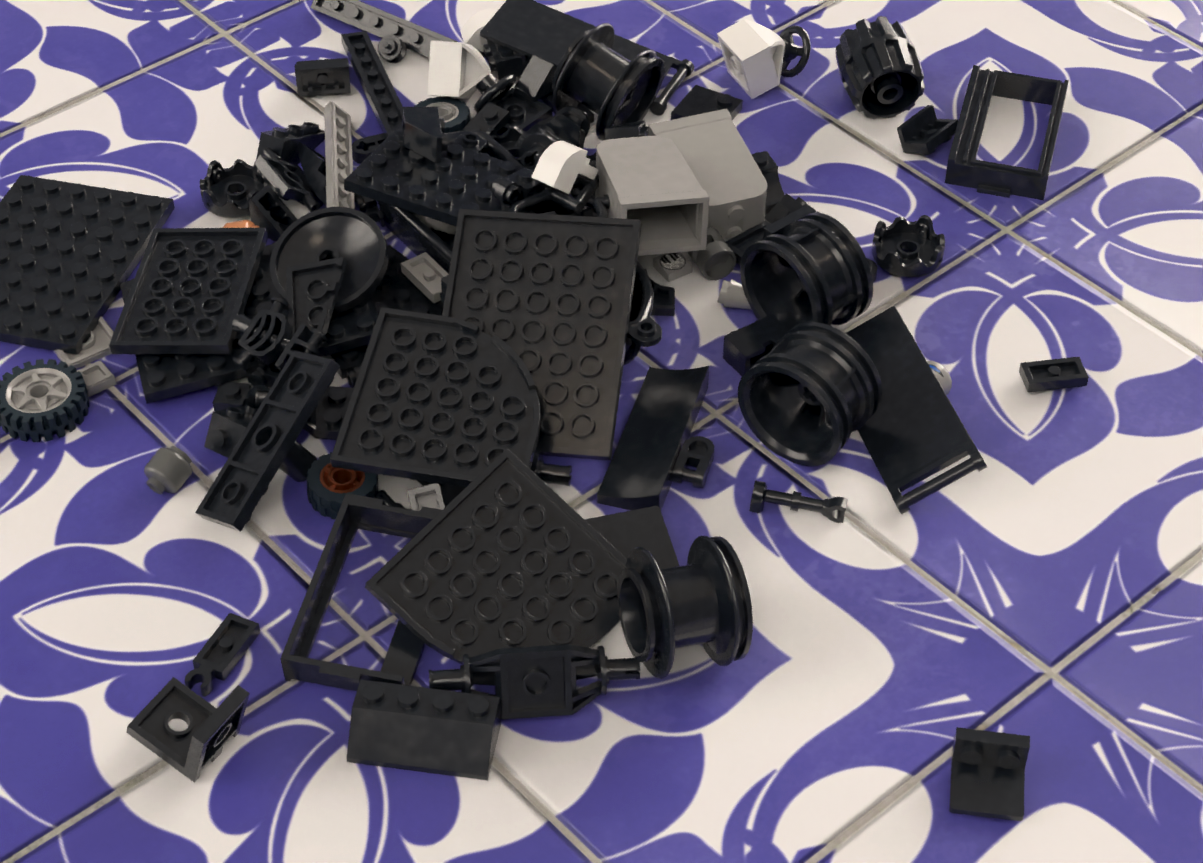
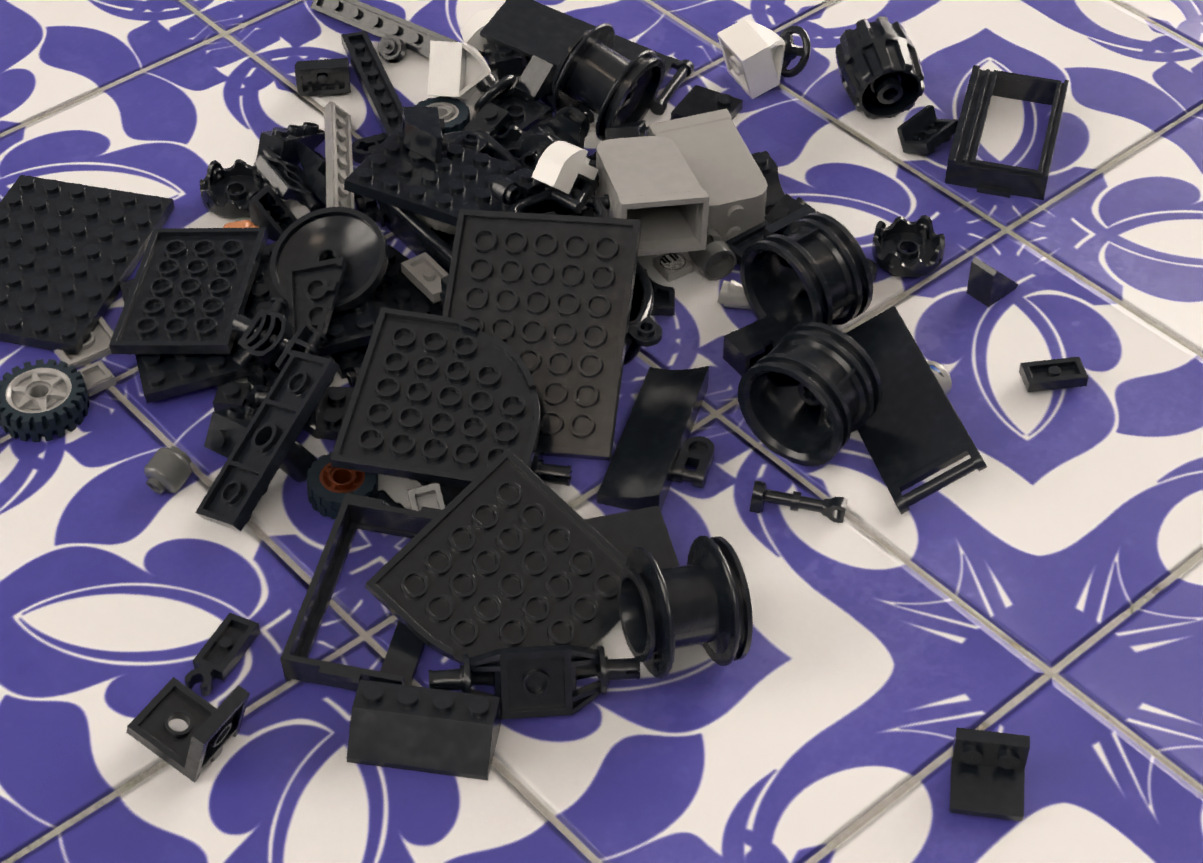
none -> black slope [966,257,1018,307]

